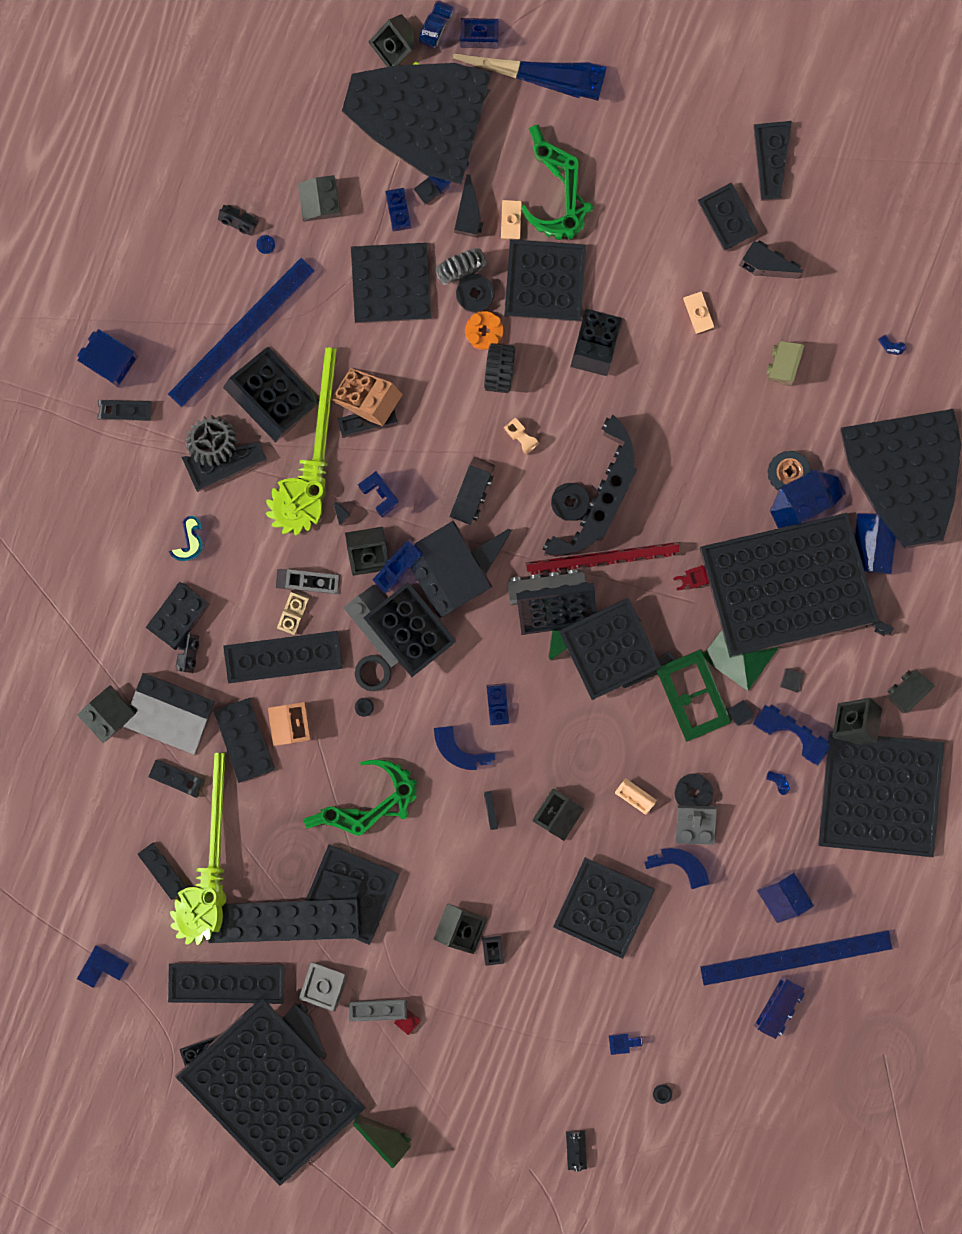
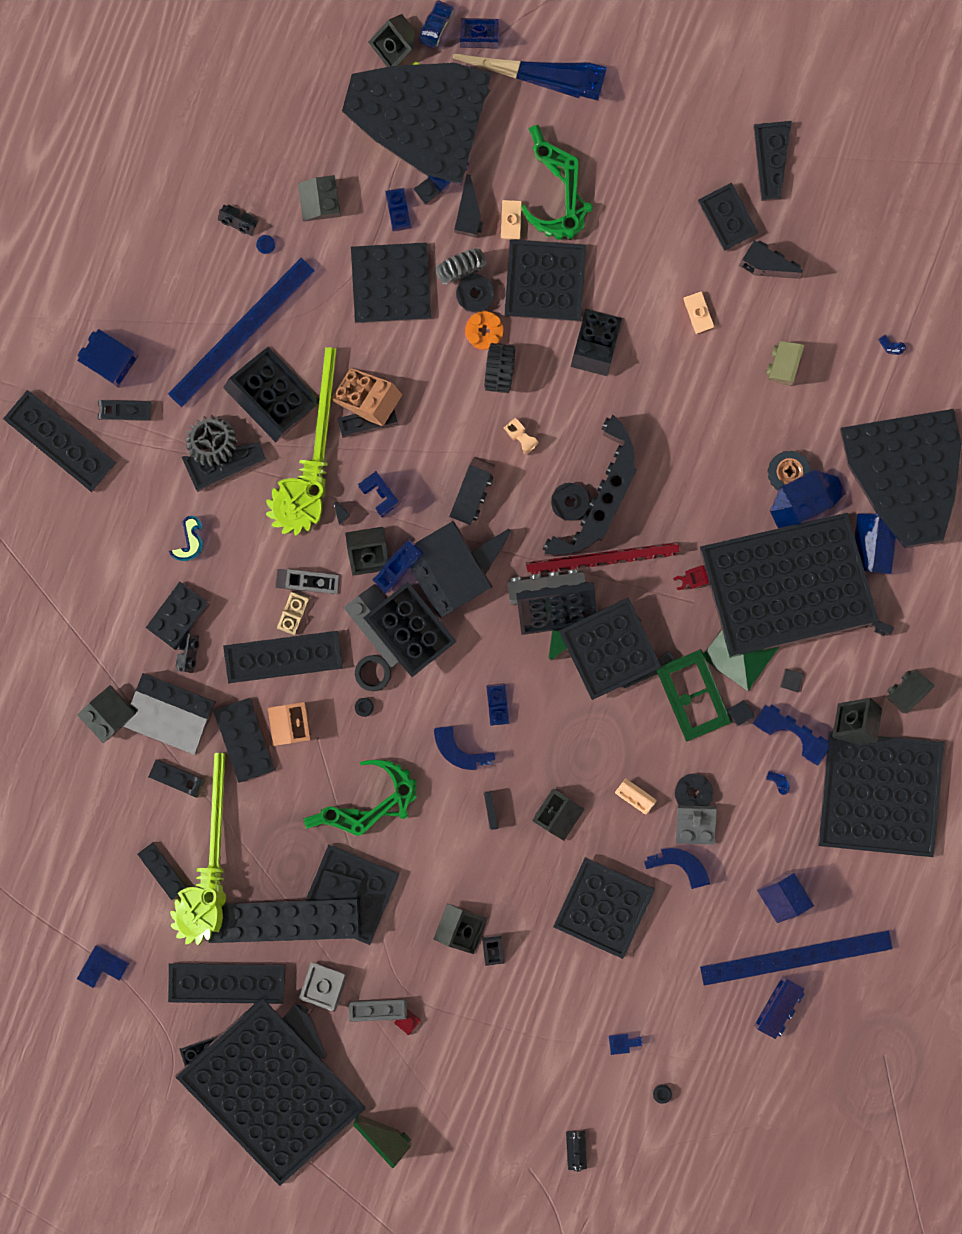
none -> black plate [3,390,116,492]

